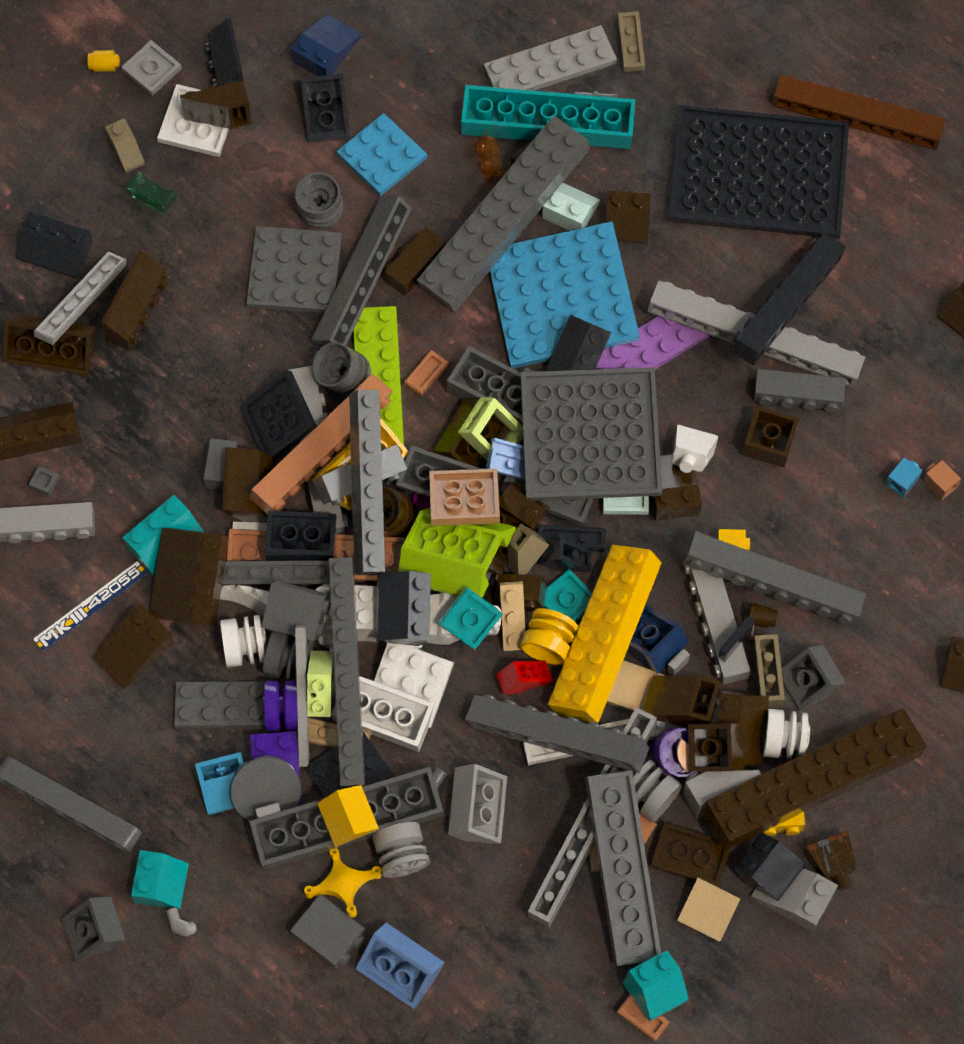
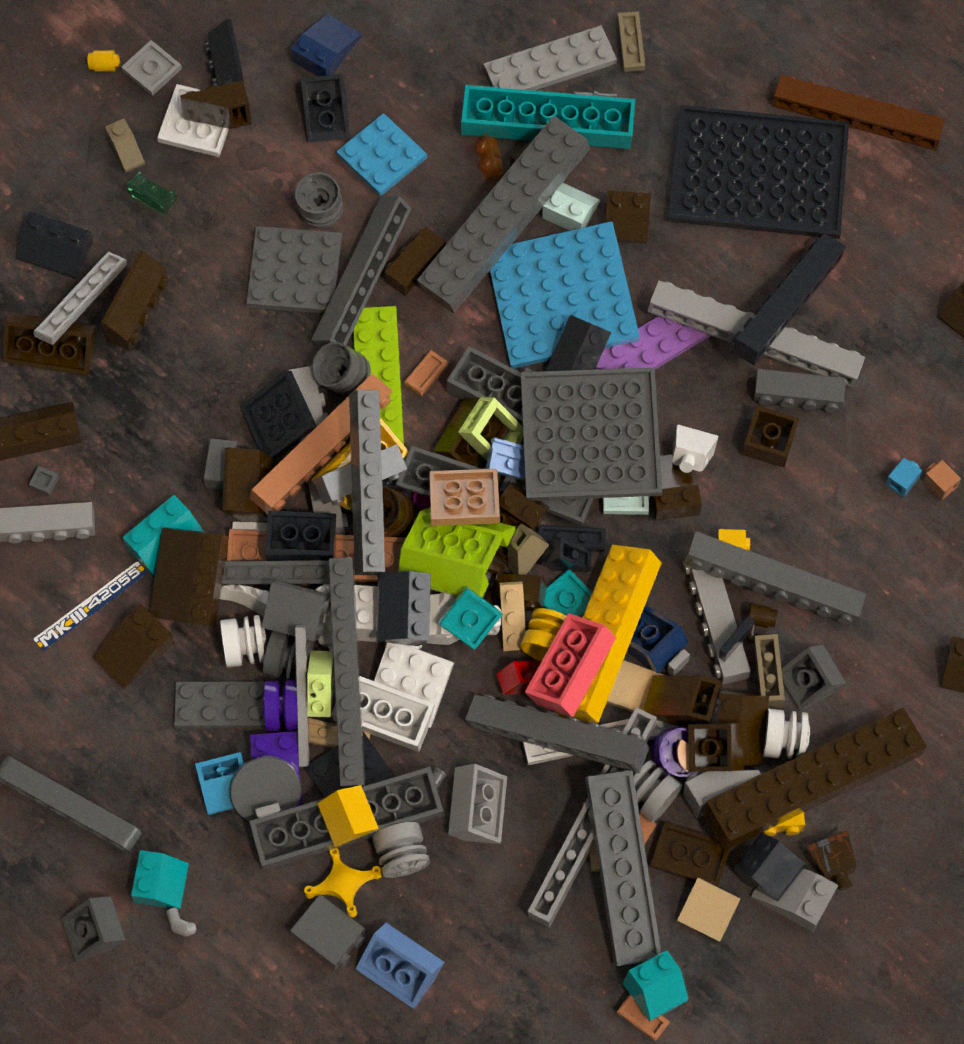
none -> coral brick [525,613,616,717]

